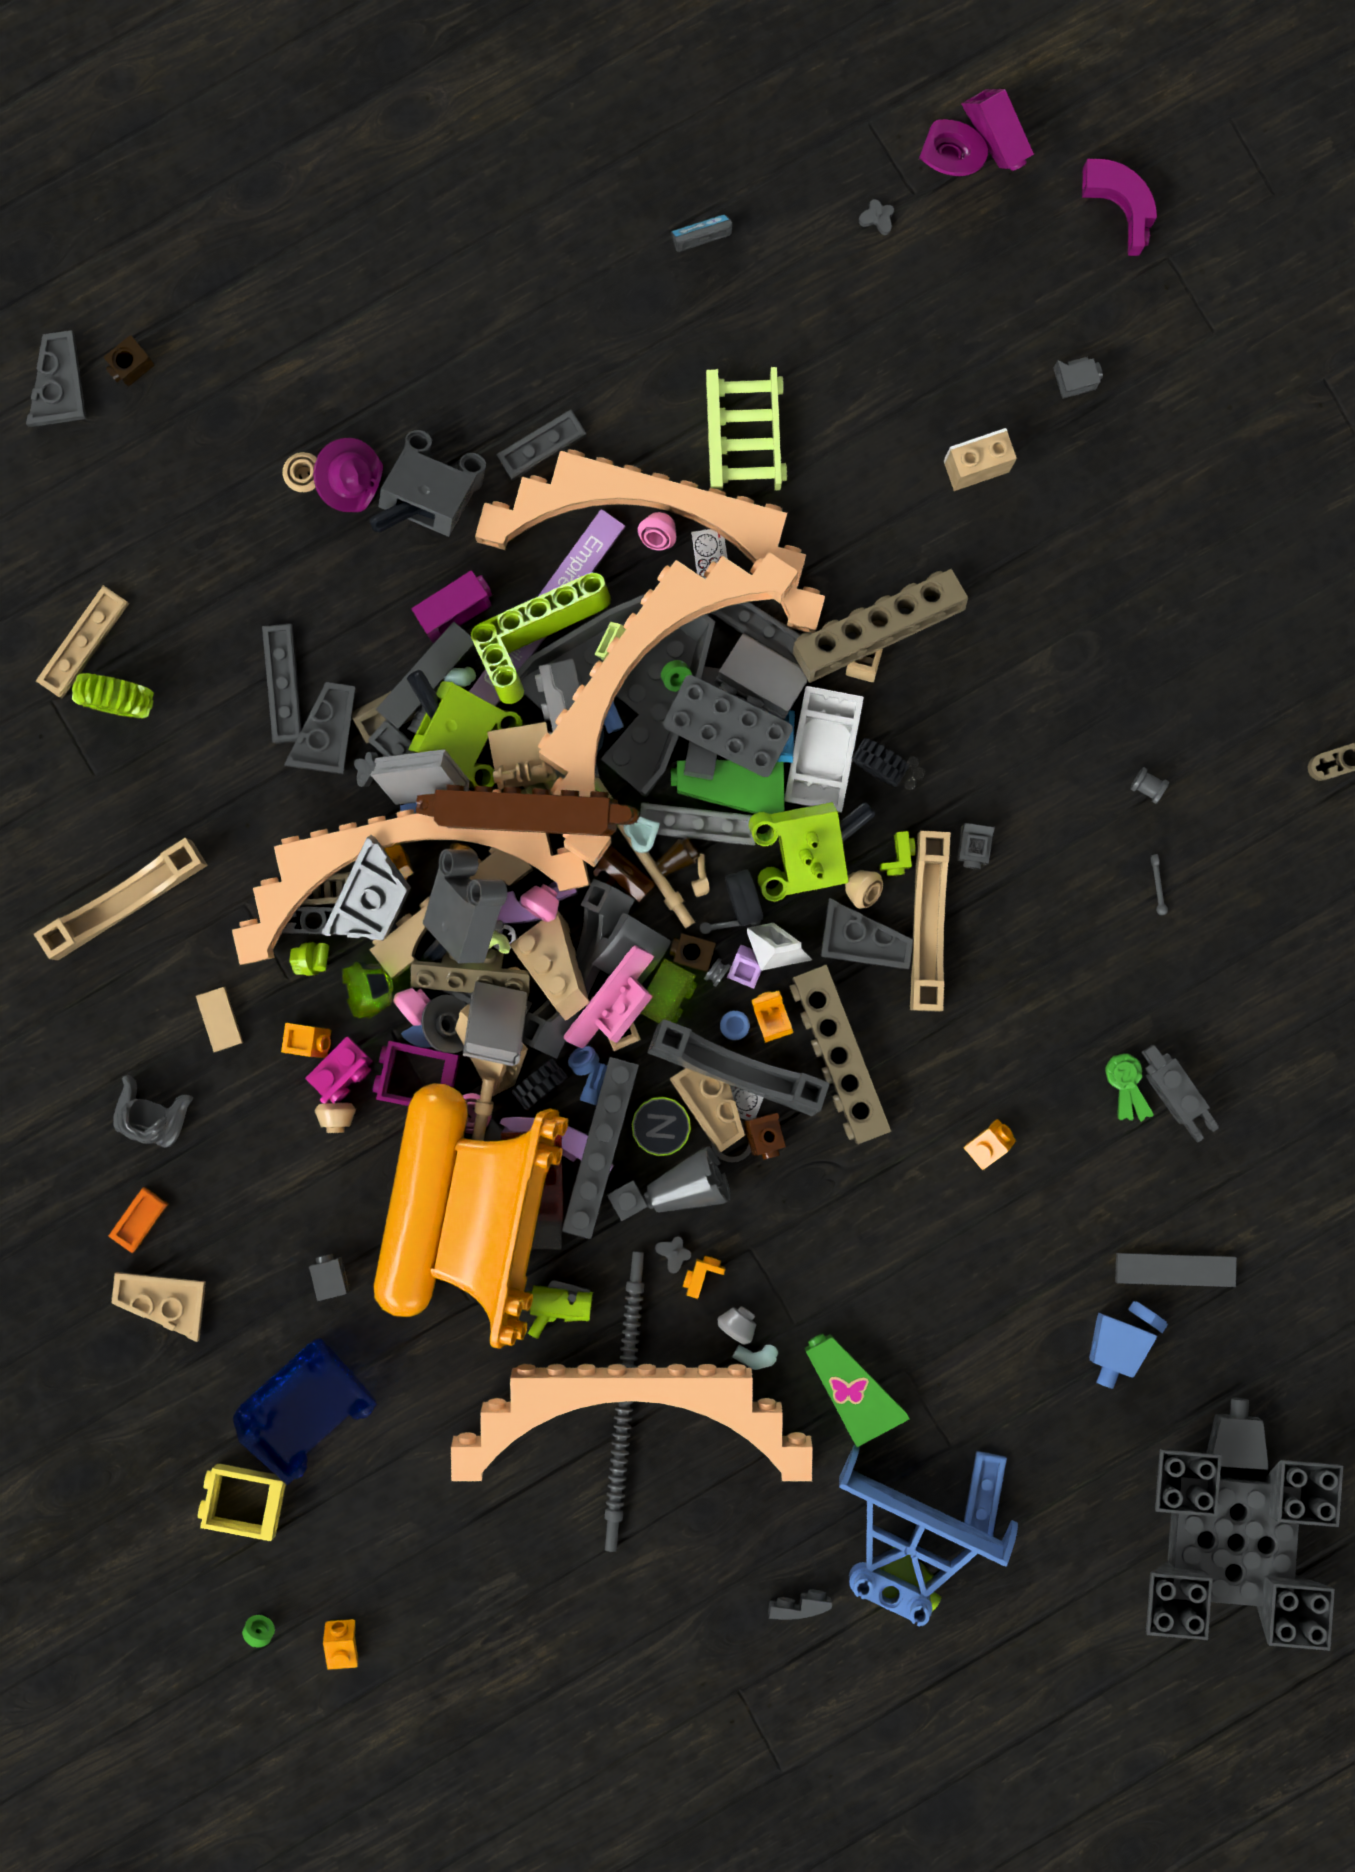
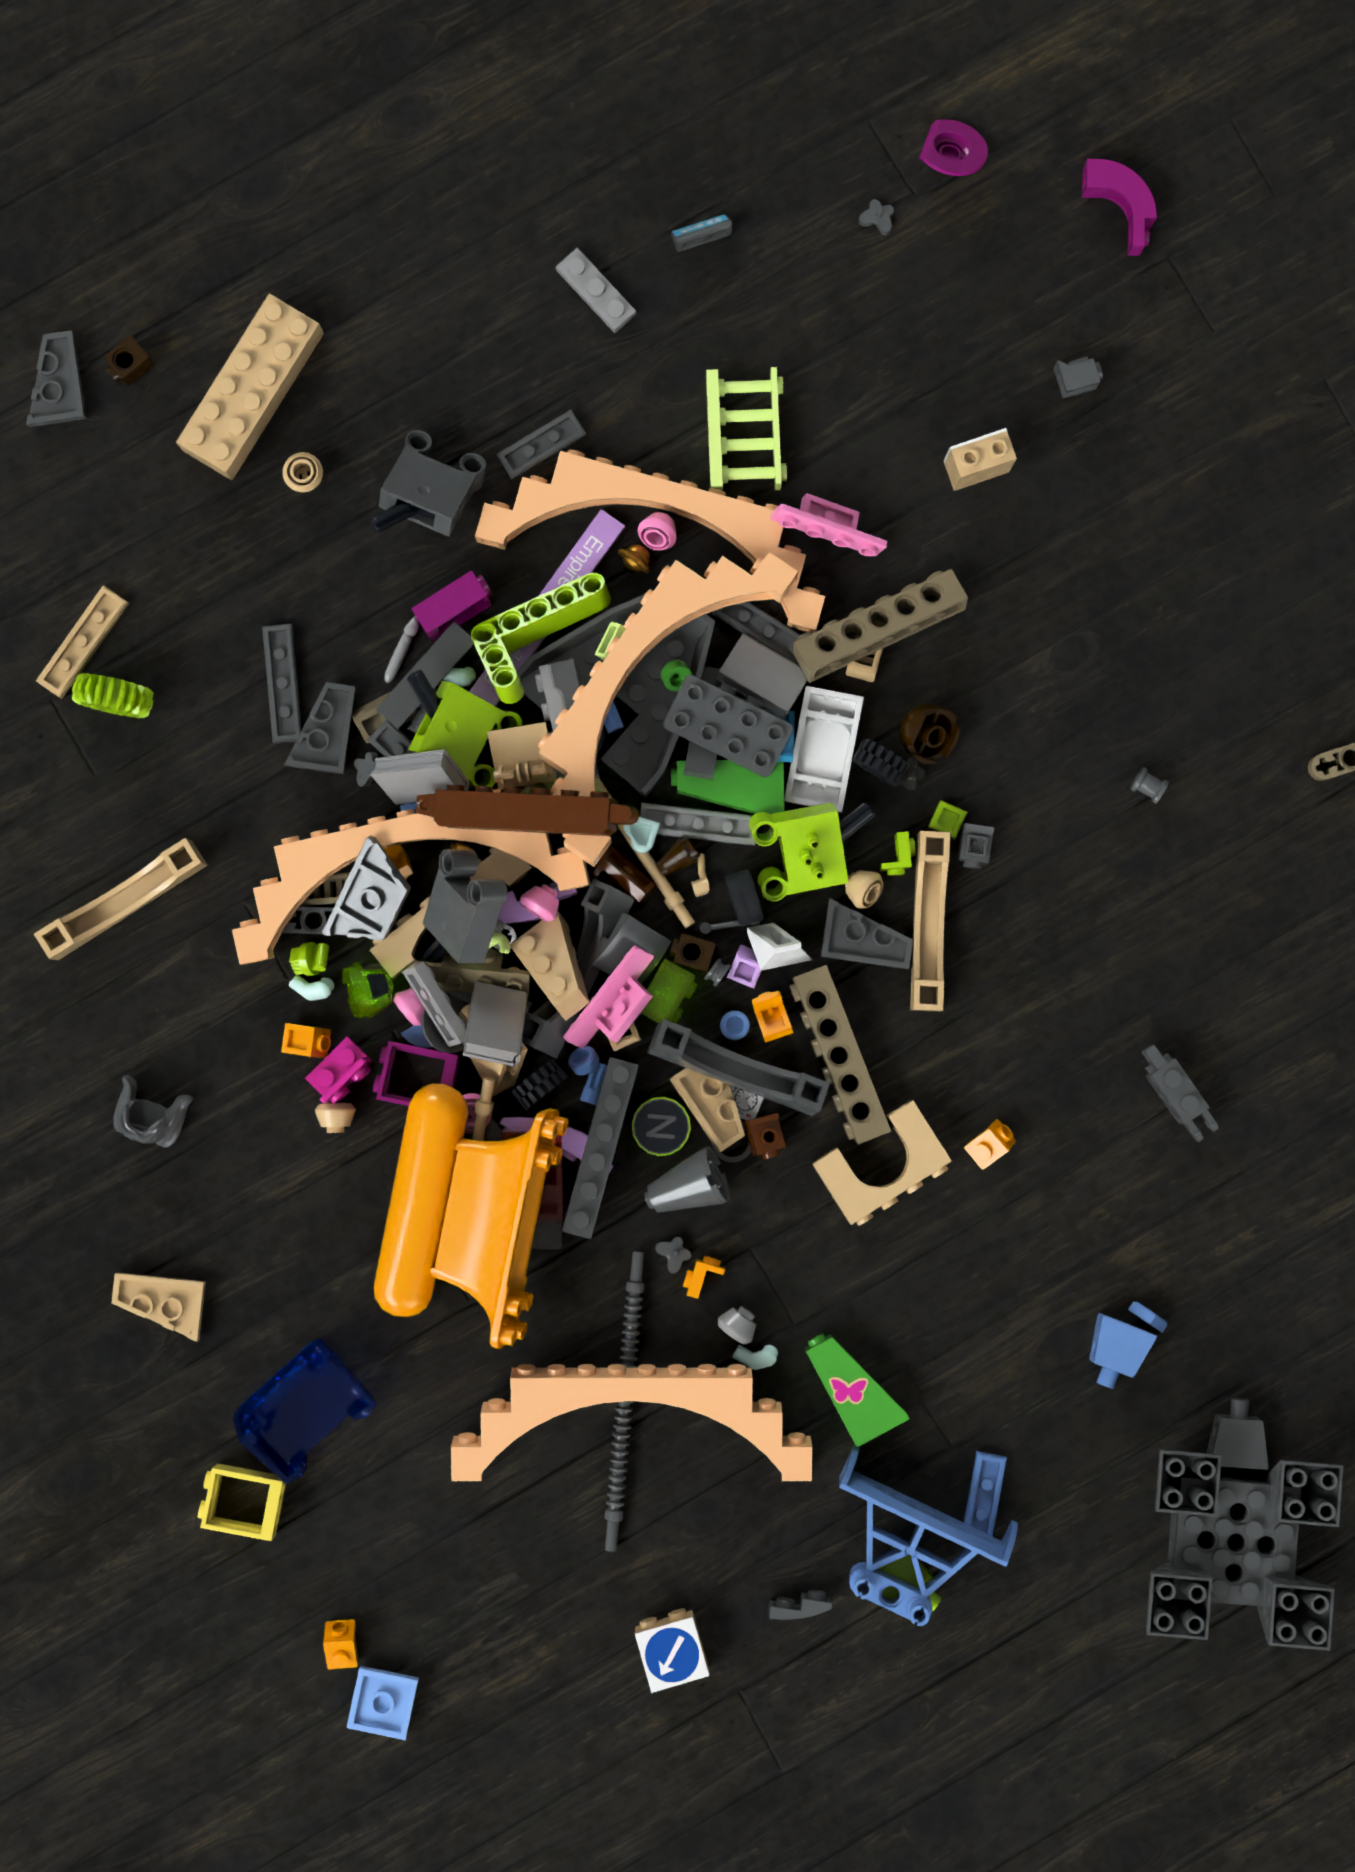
orange tile [108,1187,169,1253] -> none
tan tile [196,987,243,1052] -> none
bright green tile [242,1615,275,1647] -> none
dark grey brick [309,1253,350,1301] -> none
magenta hat [313,438,383,512] -> none
lime piece [526,1280,593,1339] -> none
dark grey brick [607,1179,648,1221] -> none
white sticker [691,529,727,579] -> none
magenta slope [961,89,1034,171] -> none
bright green piece [1105,1053,1153,1122] -> none
dark grey tile [1115,1253,1237,1287] -> none
dark grey hinge [1151,854,1168,915] -> none
none -> tan brick [176,293,324,480]
none -> light aqua arm [288,975,334,1001]
none -> light blue plate [347,1665,419,1740]
none -> light grey piece [384,616,419,683]
none -> light grey plate [402,961,466,1047]
none -> light grey plate [556,248,636,333]
none -> pearl gold piece [618,544,650,574]
none -> piece [635,1608,709,1693]
none -> bright pink bracket [770,493,887,556]
none -> tan arch [811,1100,952,1226]
none -> dark brown cylinder [900,703,960,765]
none -> lime tile [928,800,967,840]

